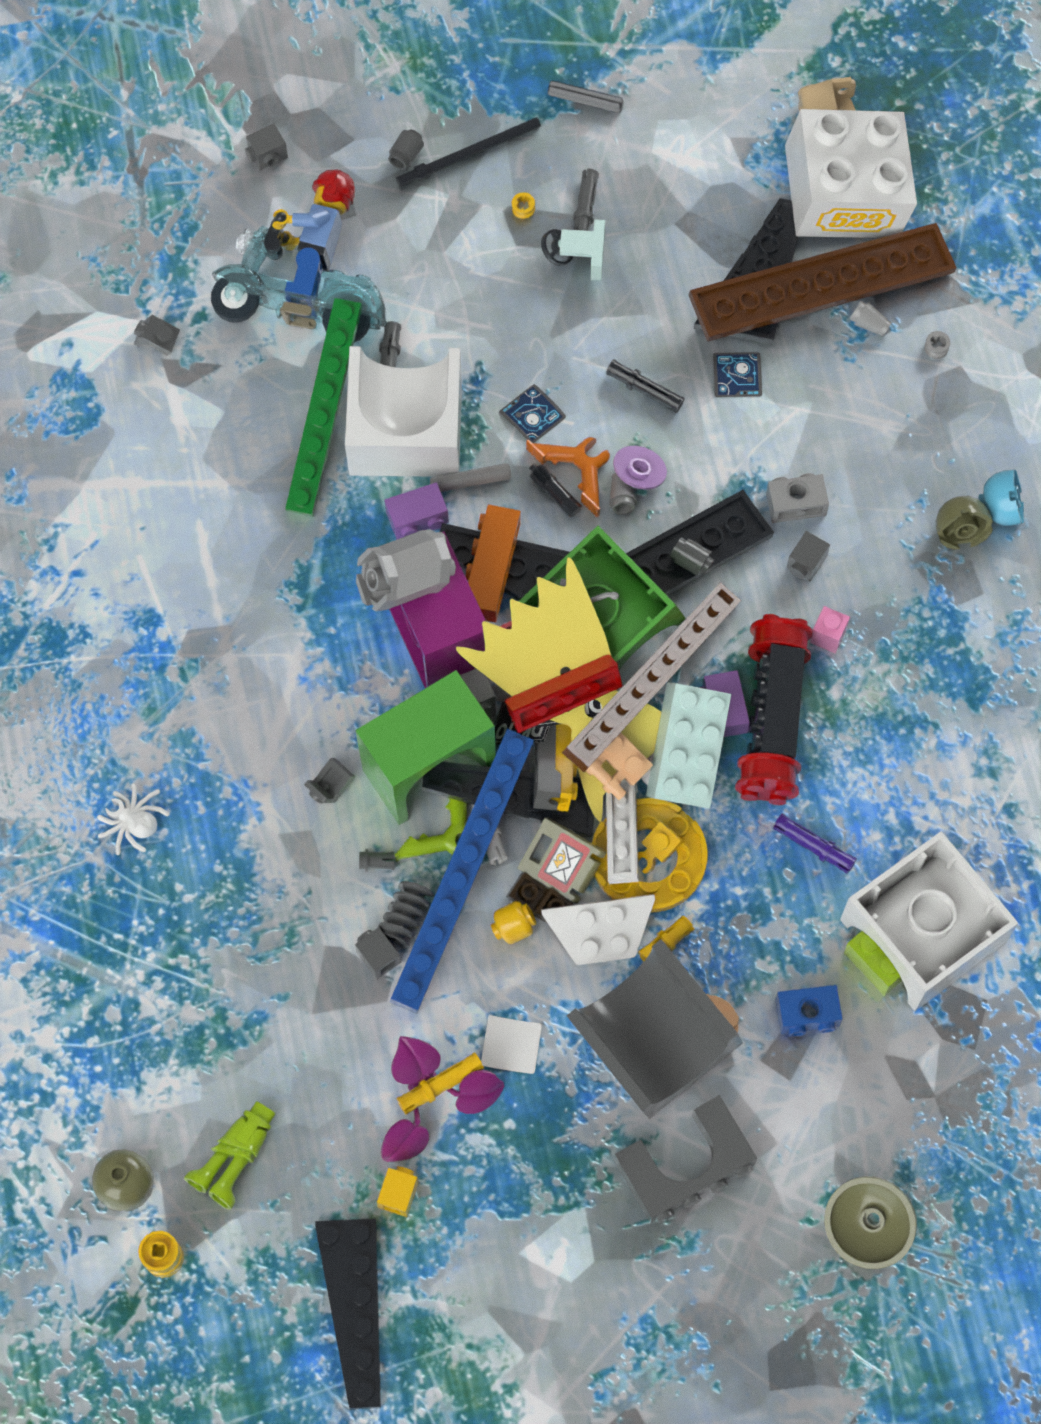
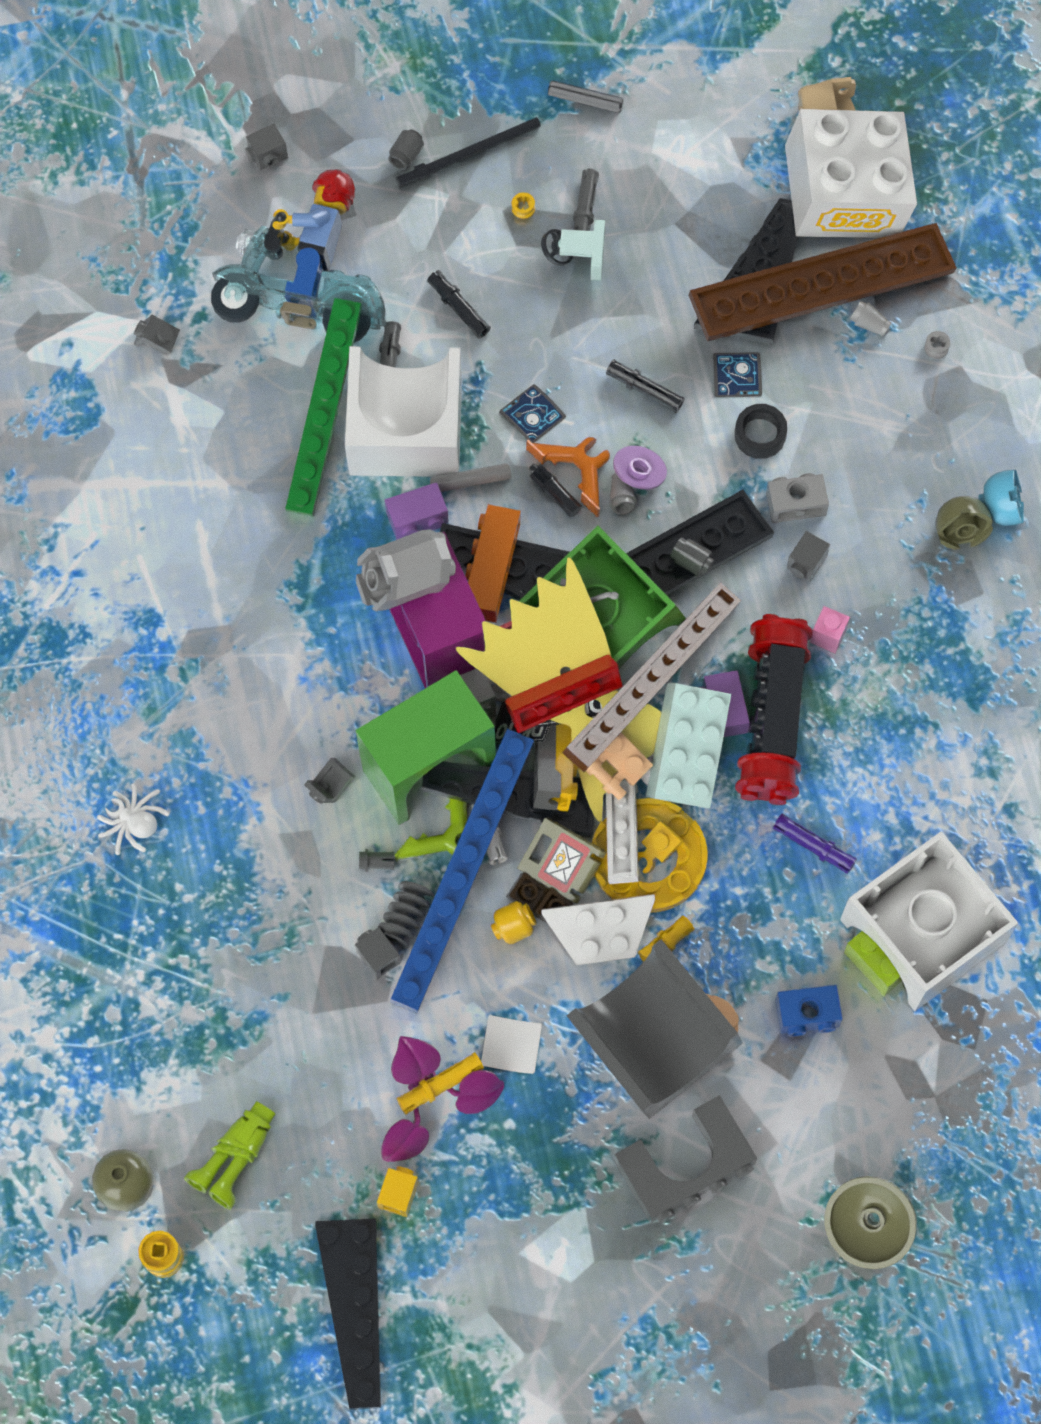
none -> black pin [427,270,491,339]
none -> black tyre [734,404,787,459]

